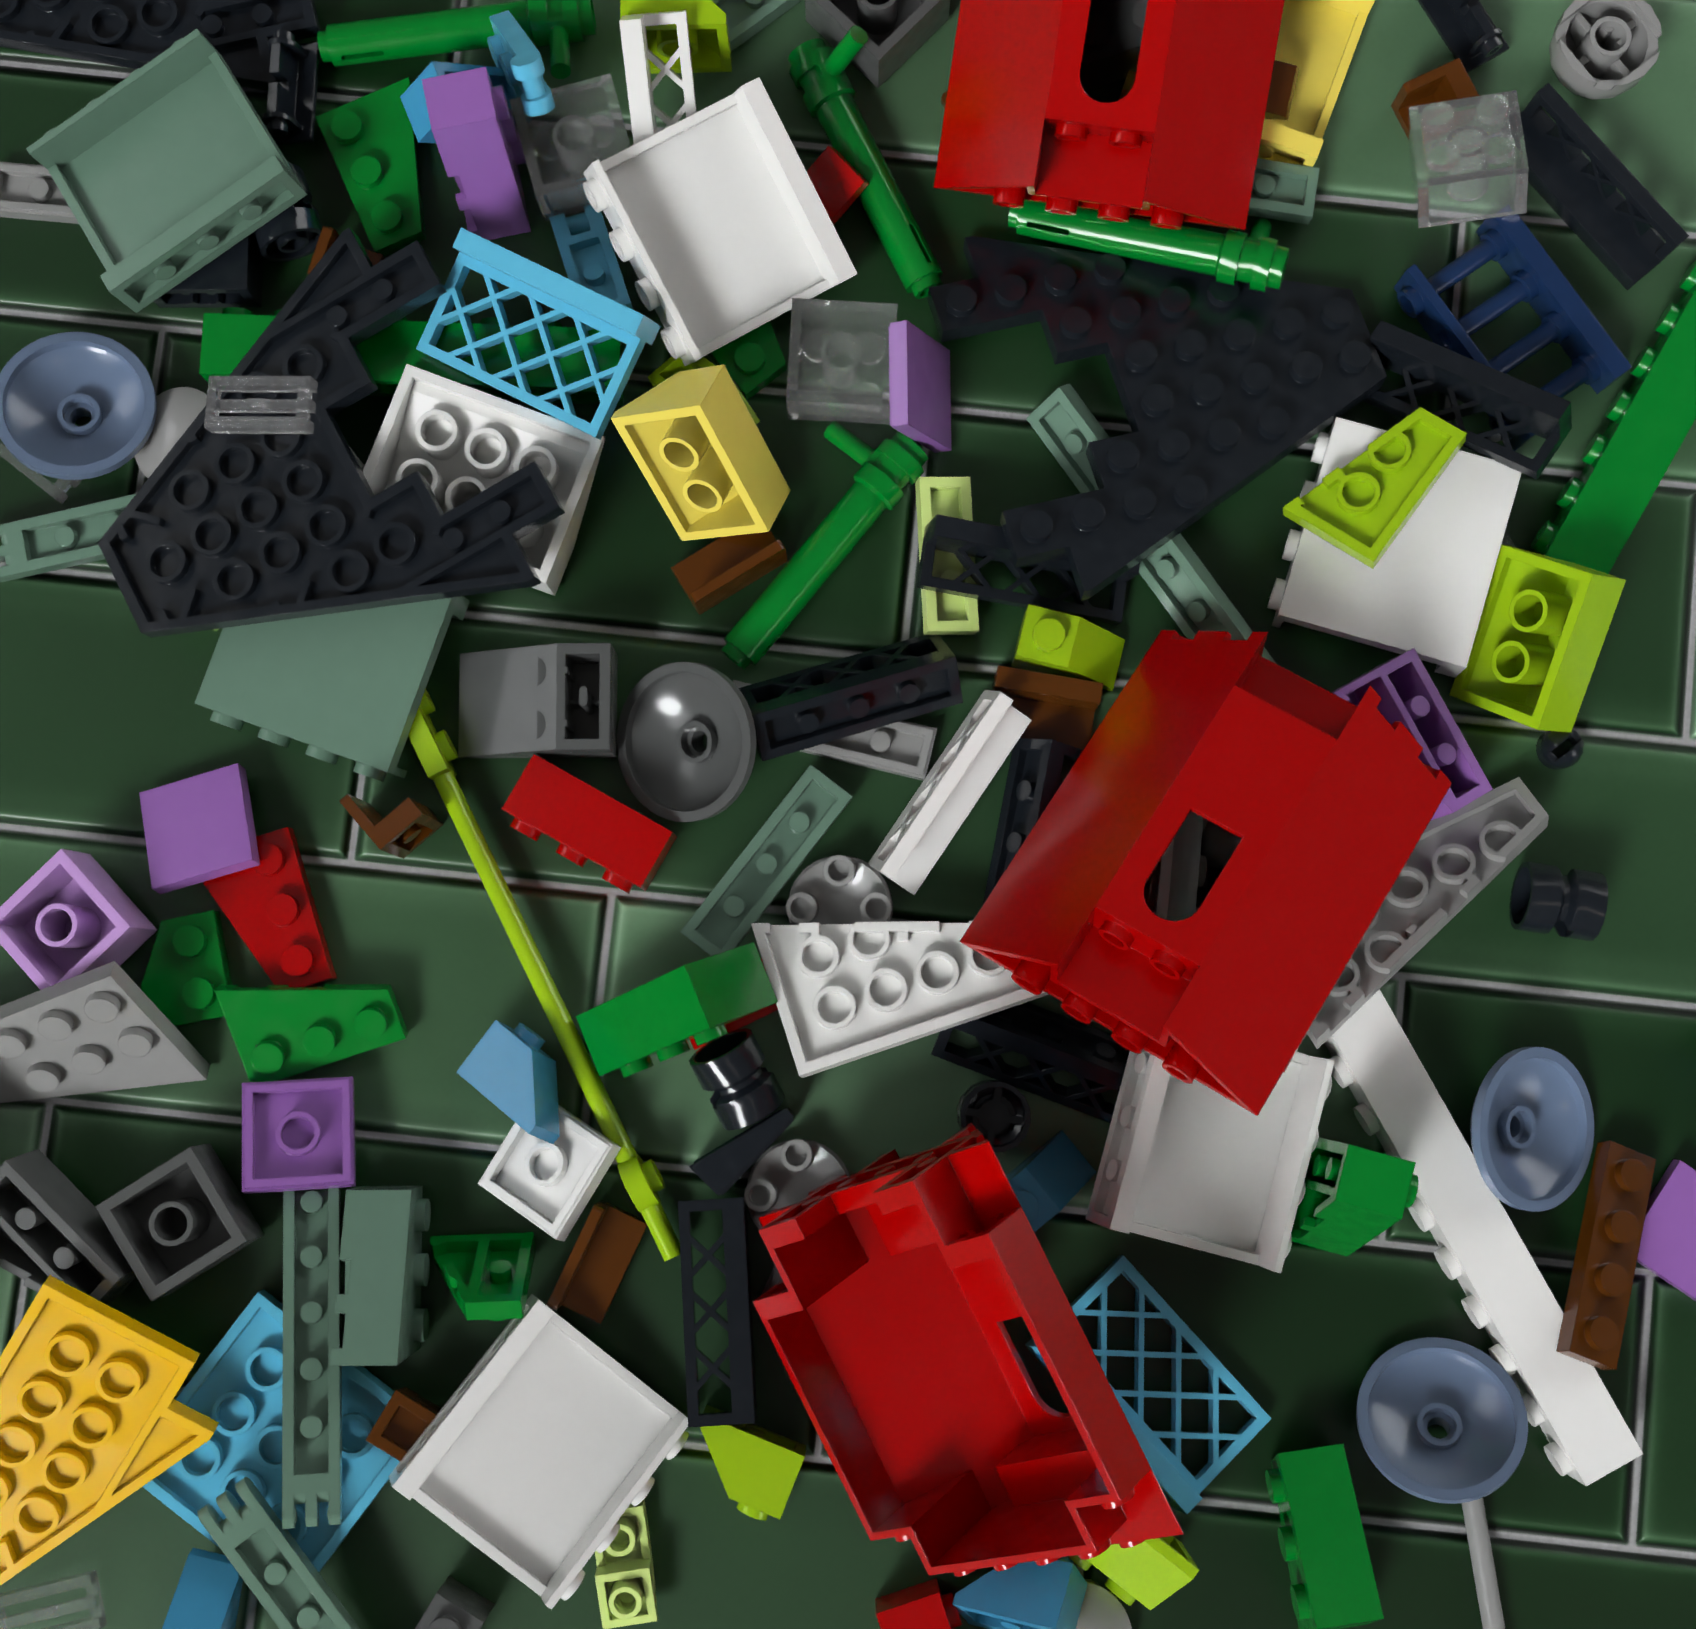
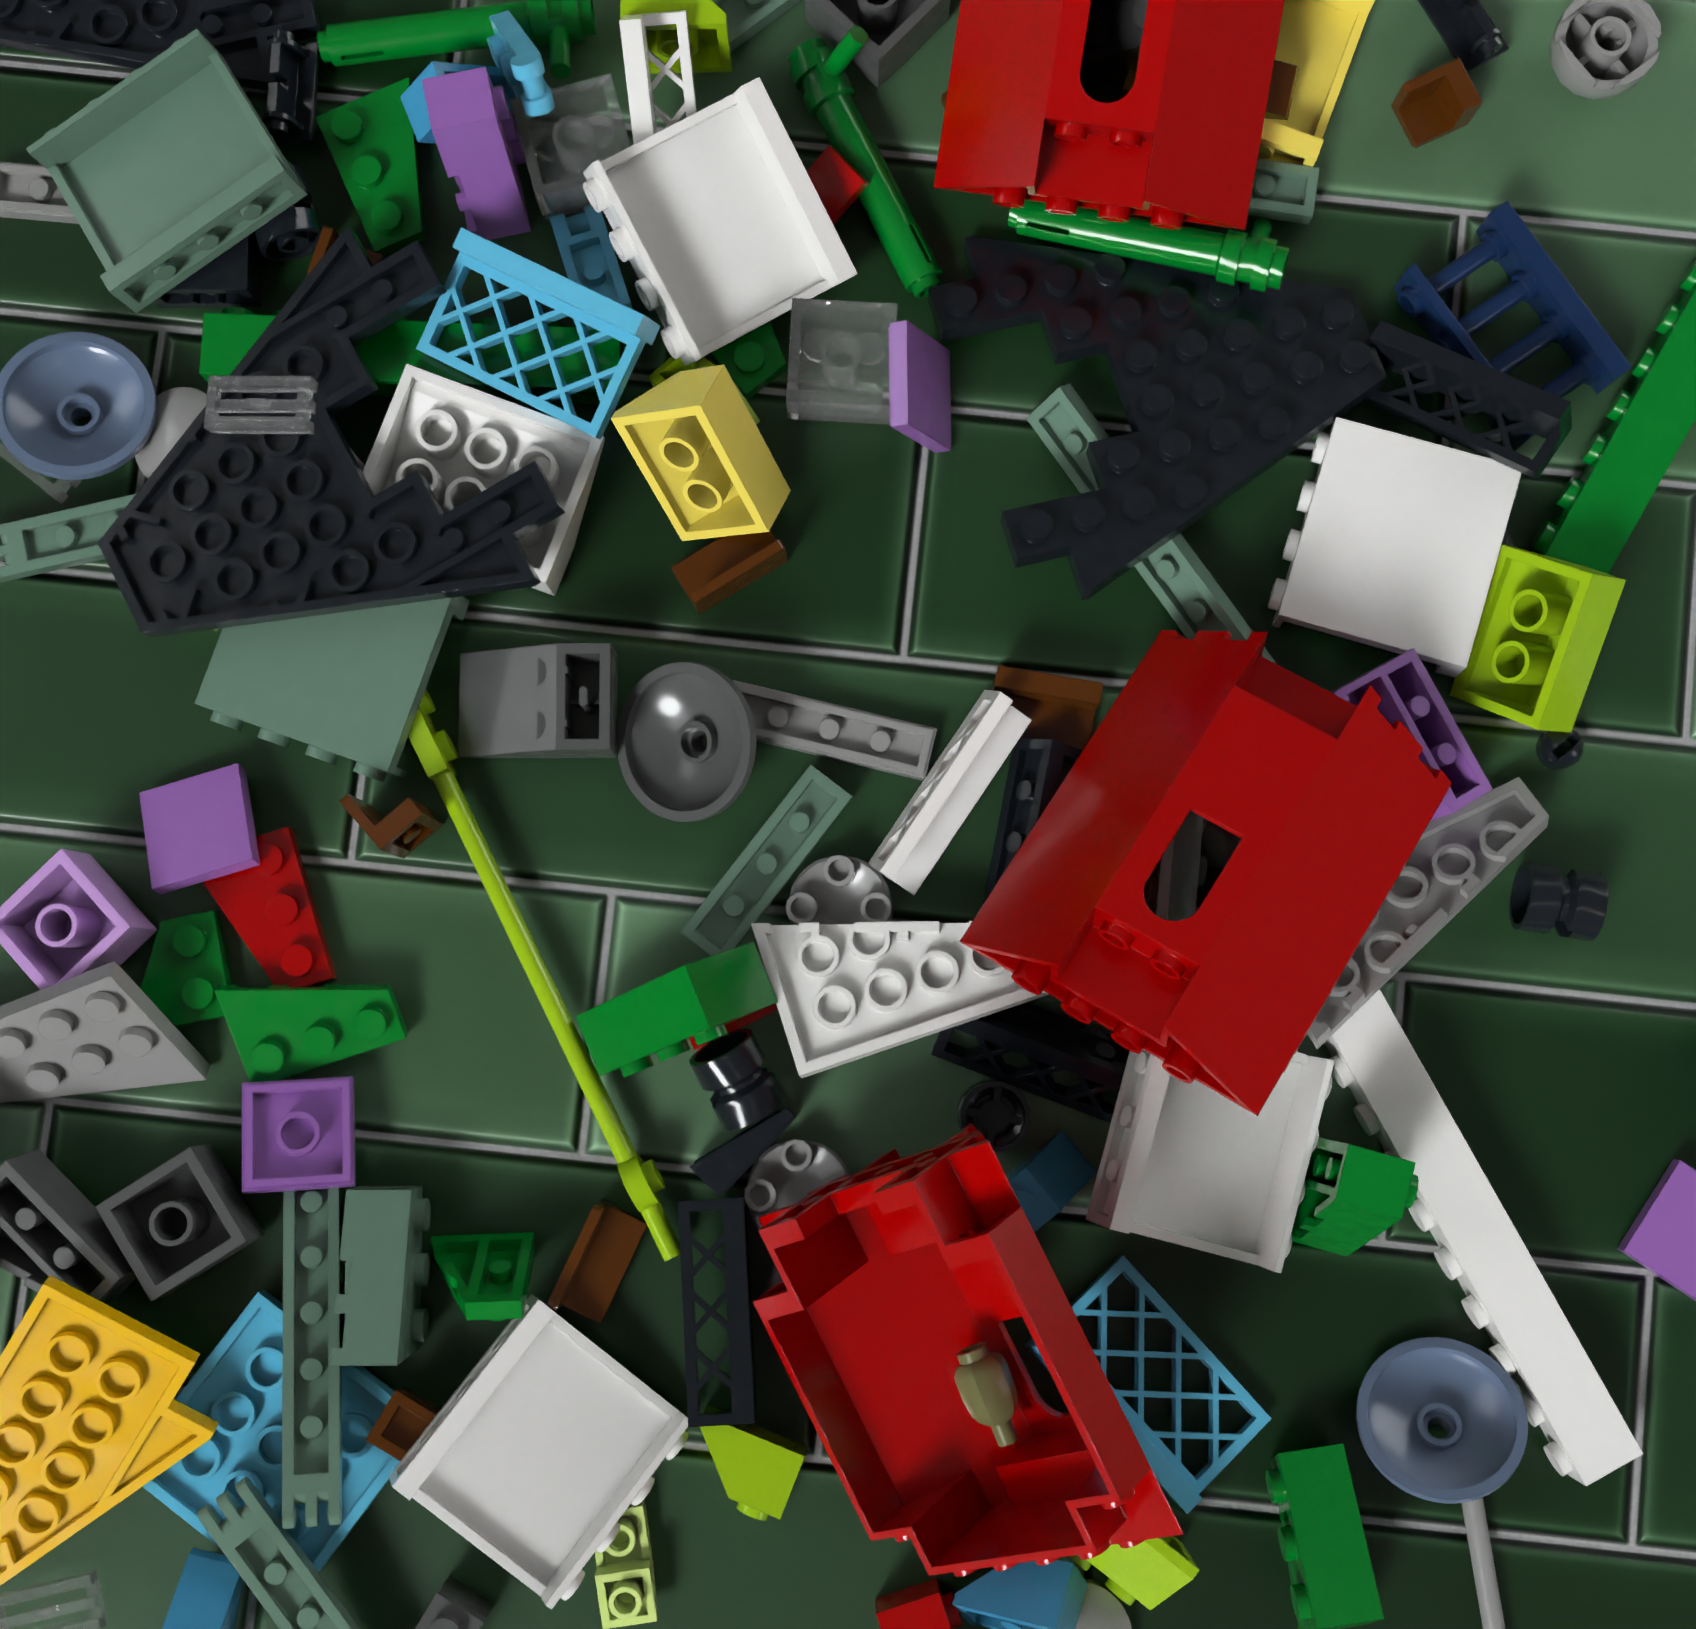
dark azure slope [457,1020,560,1144] -> none
white tile [478,1105,621,1241] -> none
red brick [502,754,677,894] -> none
green cylinder [721,421,928,670] -> none
black fence [738,635,963,761] -> none
yellowish green plate [915,477,979,635] -> none
black fence [917,514,1140,625] -> none
lime slope [1011,604,1125,691] -> none
lime wing [1283,407,1467,569] -> none
clear brick [1408,90,1529,229] -> none
sand blue dish [1470,1047,1594,1212] -> none
black fence [1491,83,1689,291] -> none
reddish brown plate [1556,1140,1656,1370] -> none
none -> olive plant [954,1341,1019,1447]

